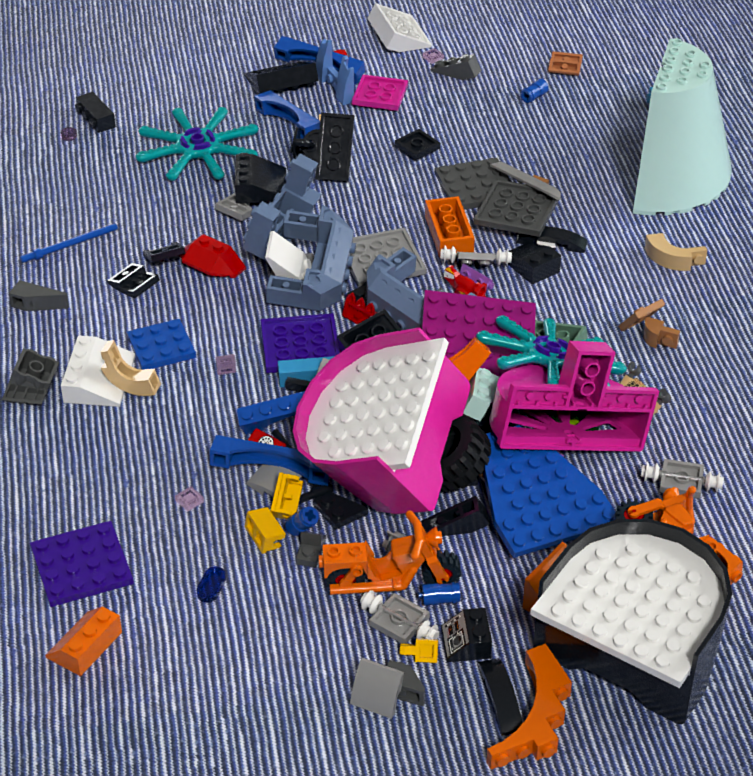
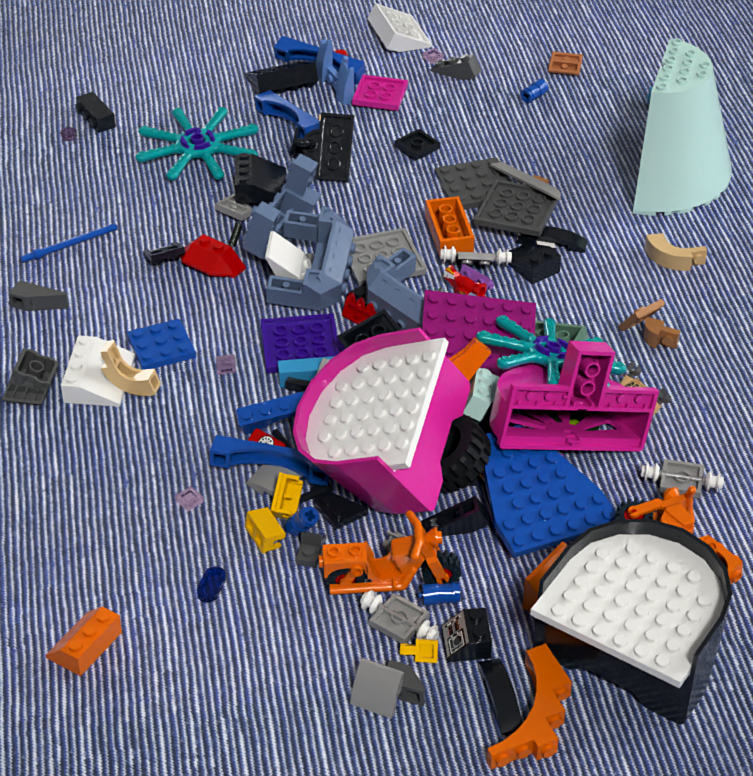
dark purple plate [30,520,134,607] -> none
black slope [107,263,160,298] -> none
none -> pearl dark grey piece [229,220,242,248]

